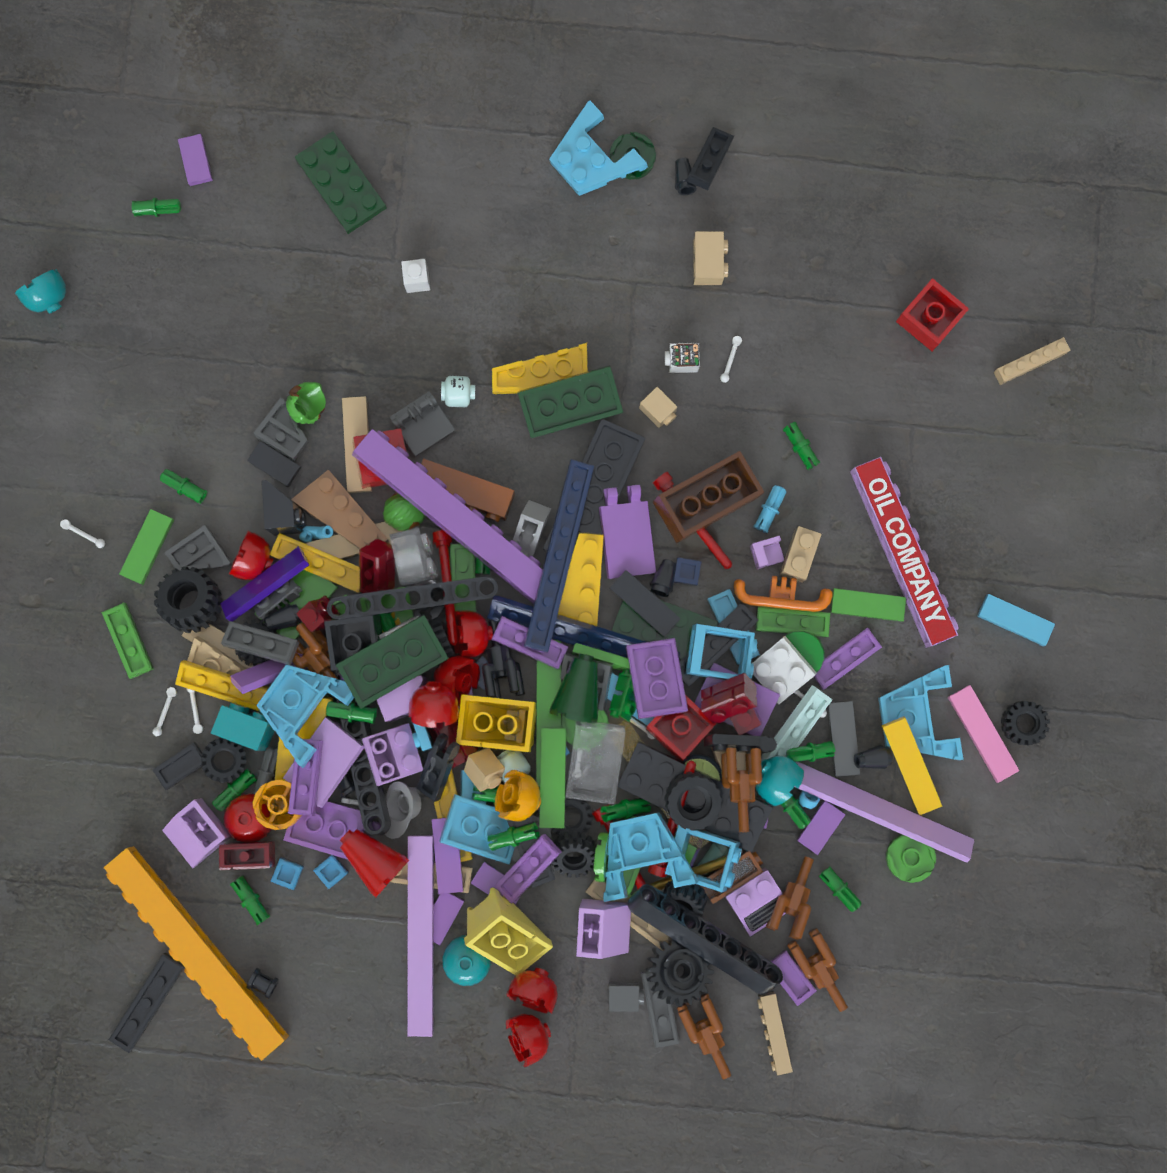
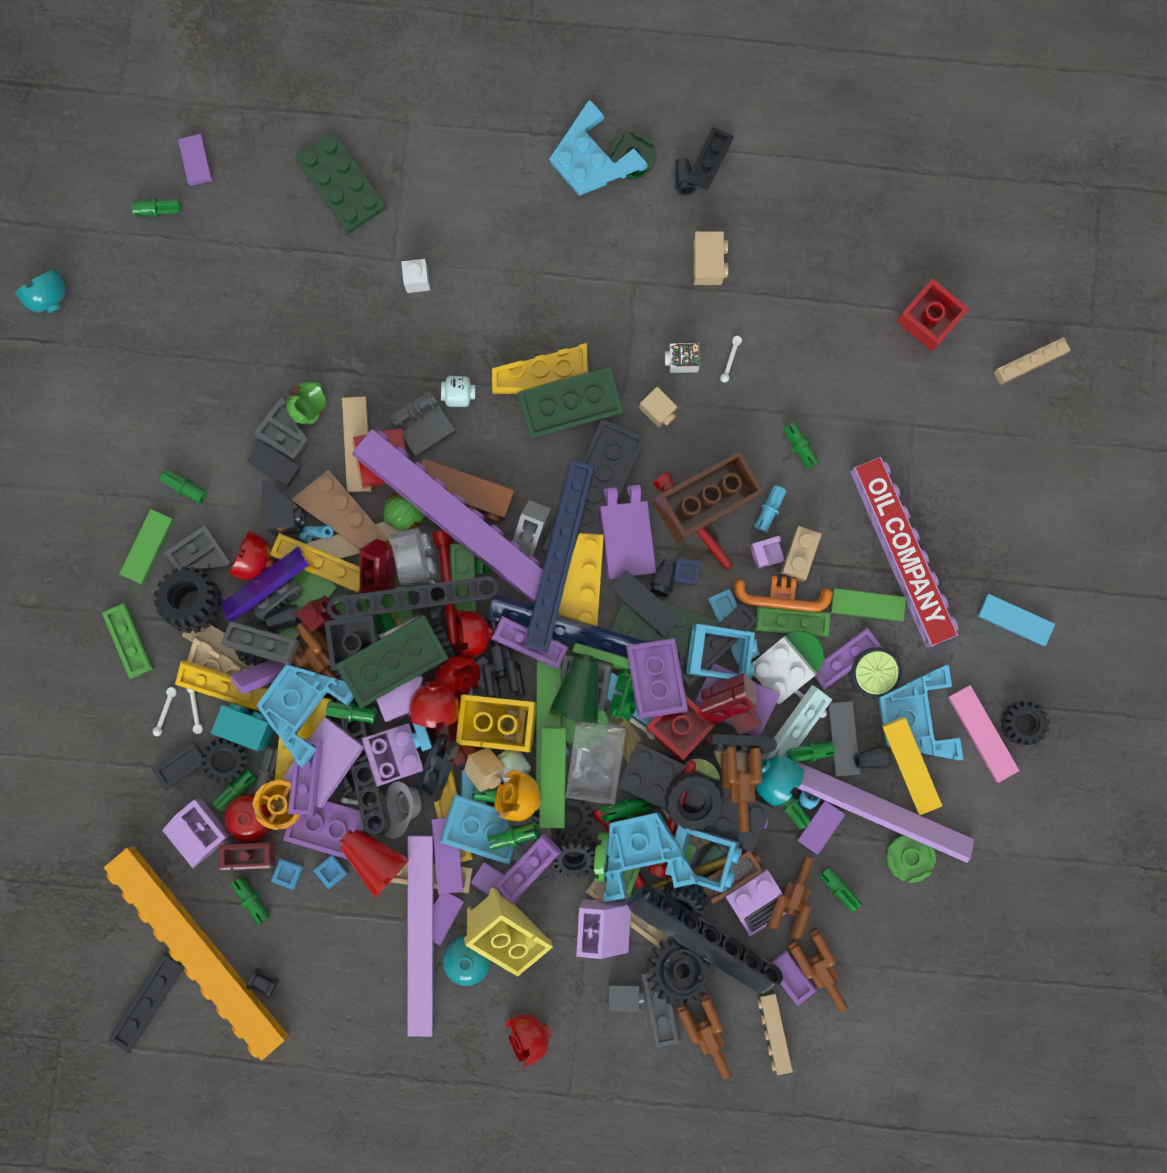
white hinge [60,519,105,548] -> none
red cylinder [506,968,558,1014] -> none
none -> yellowish green wheel [851,647,902,698]

